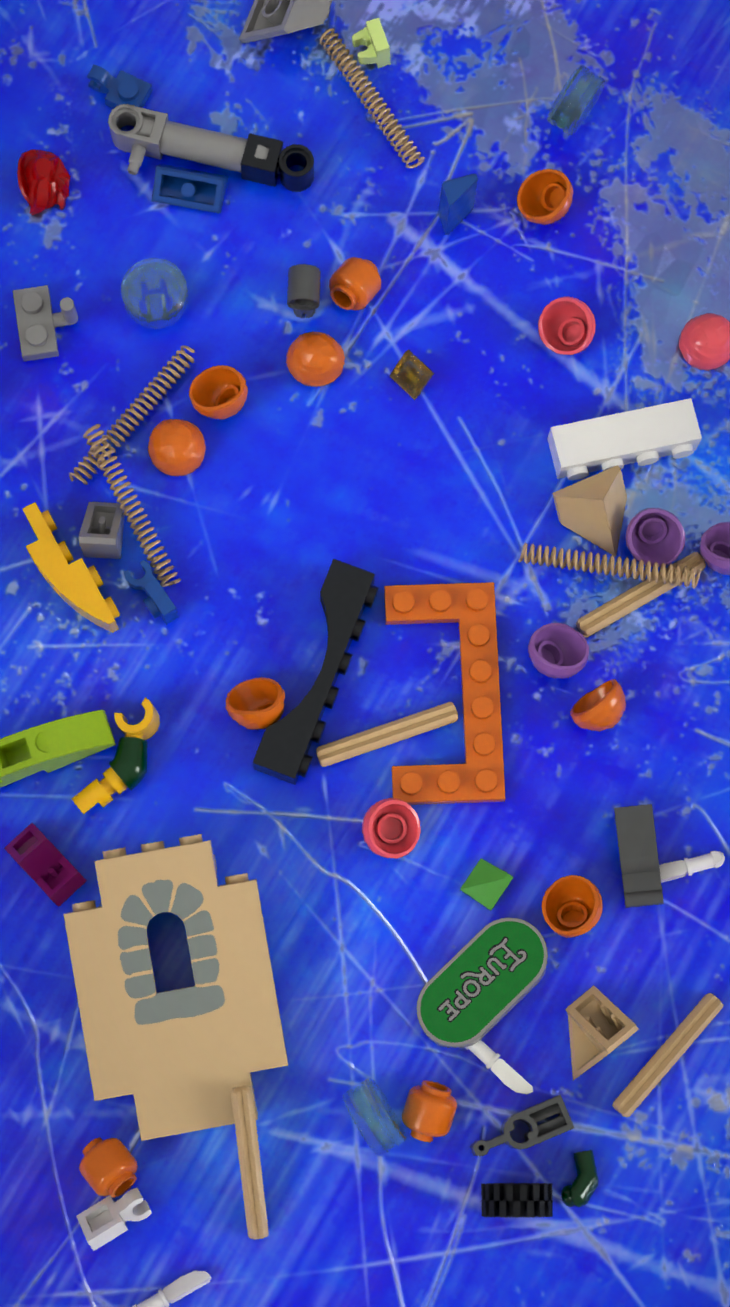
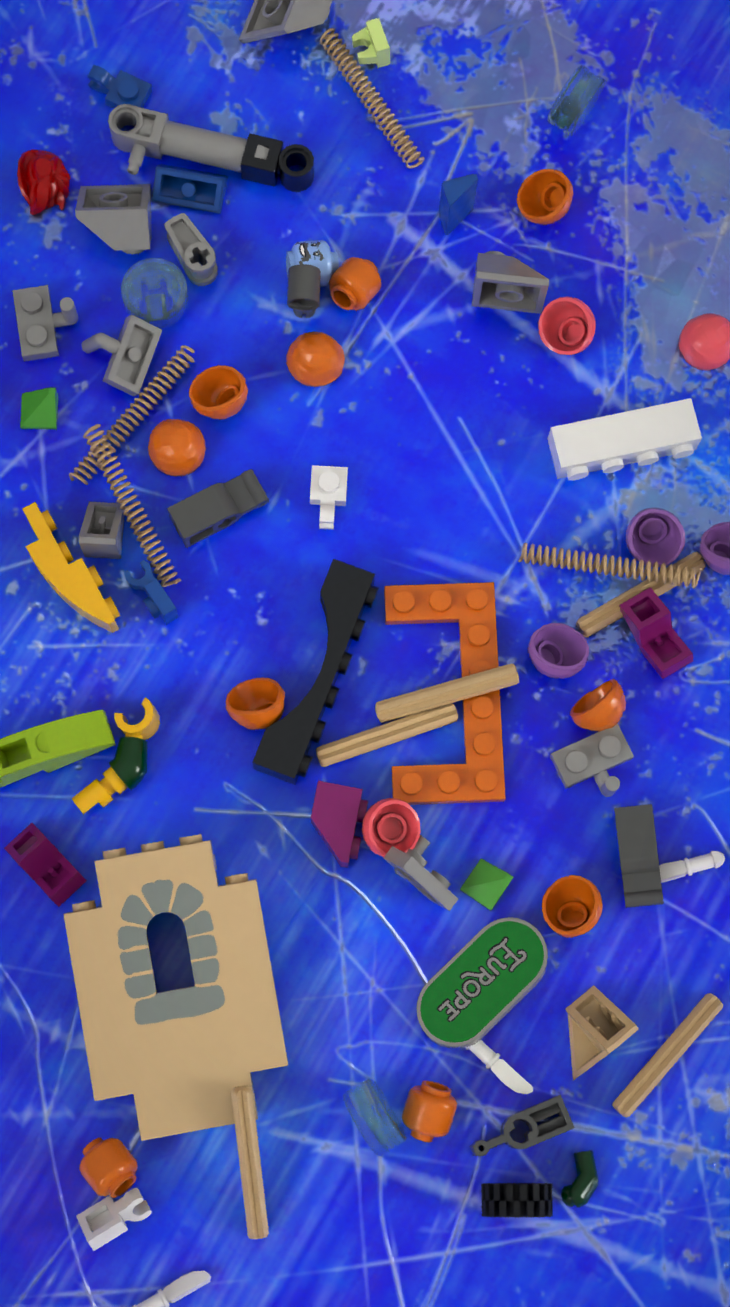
clear yellow slope [389,350,434,400] -> none
tan slope [552,466,627,557] -> none
none -> bright green slope [20,388,58,430]
none -> light grey slope [75,184,152,254]
none -> light grey plate [81,314,162,396]
none -> light grey piece [164,213,218,286]
none -> dark grey piece [167,469,269,548]
none -> light blue head [286,240,339,287]
none -> white plate [310,465,348,530]
none -> magenta slope [311,781,368,868]
none -> tan axle [375,663,519,723]
none -> light grey plate [383,835,458,911]
none -> light grey slope [472,251,549,314]
none -> light grey plate [550,723,634,797]
none -> magenta slope [619,587,694,679]

